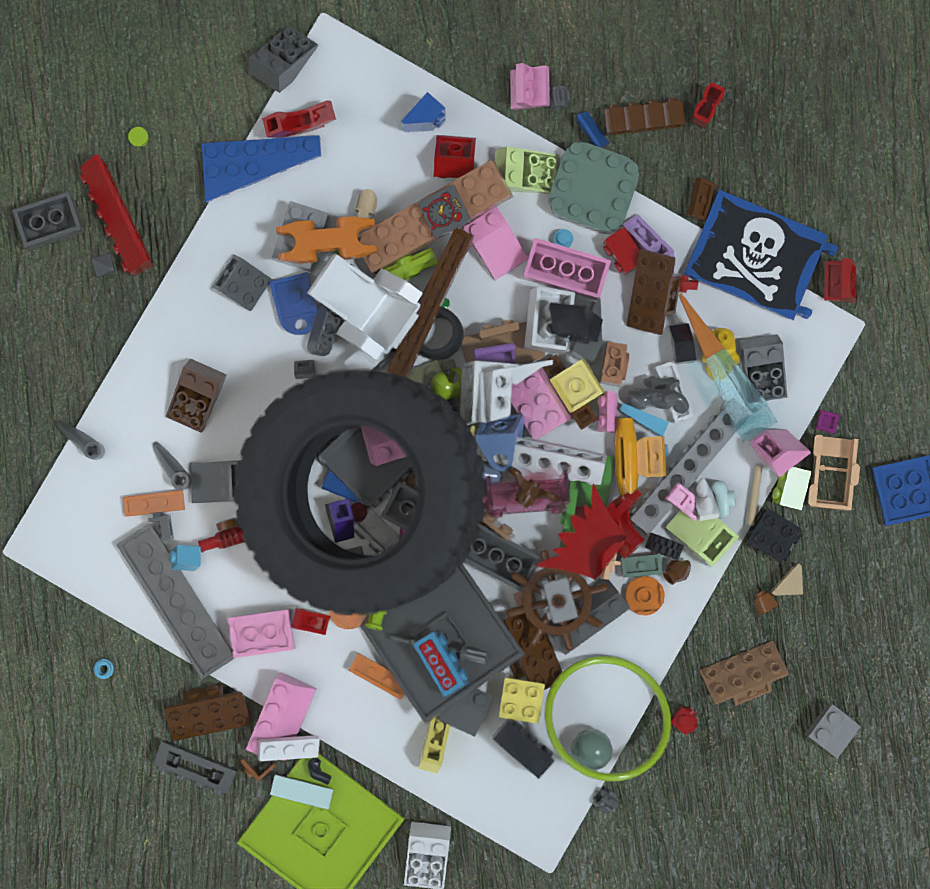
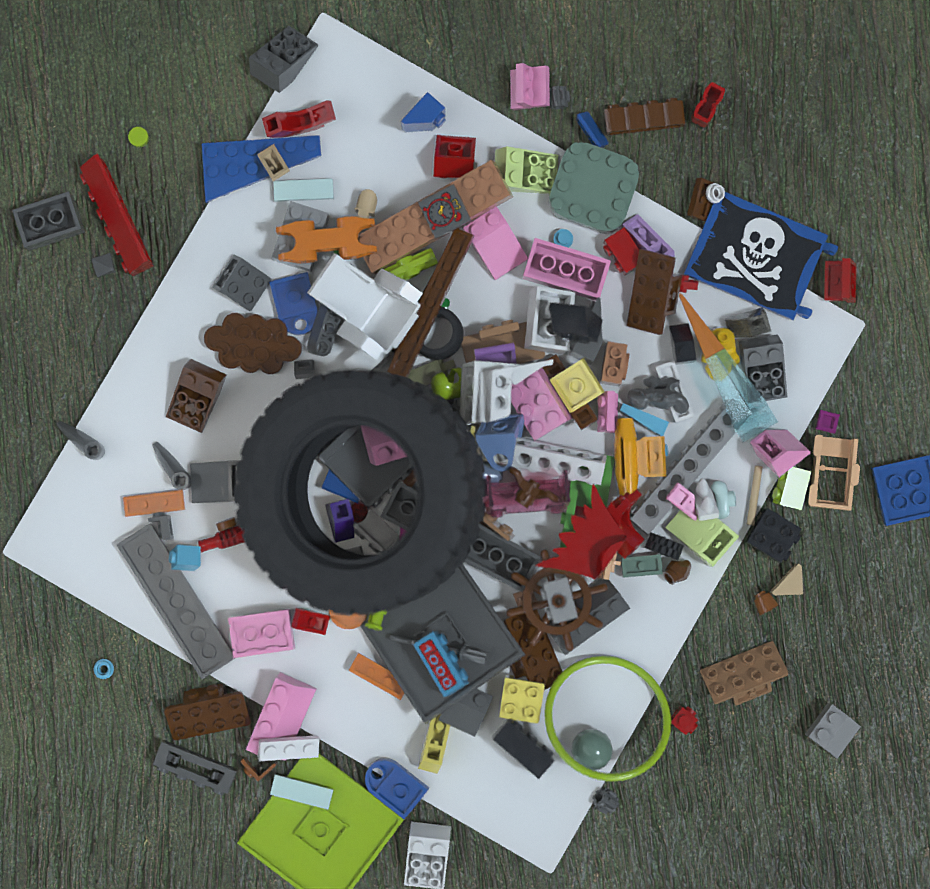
black arm [308,757,332,785] -> none
orange tile [625,576,665,616] -> none
none -> reddish brown plate [204,313,302,374]
none -> tan slope [257,144,290,181]
none -> light aqua tile [273,178,334,202]
none -> blue tile [365,758,429,819]
none -> white plate [706,183,725,203]
none -> clear smoke slope [724,307,771,338]

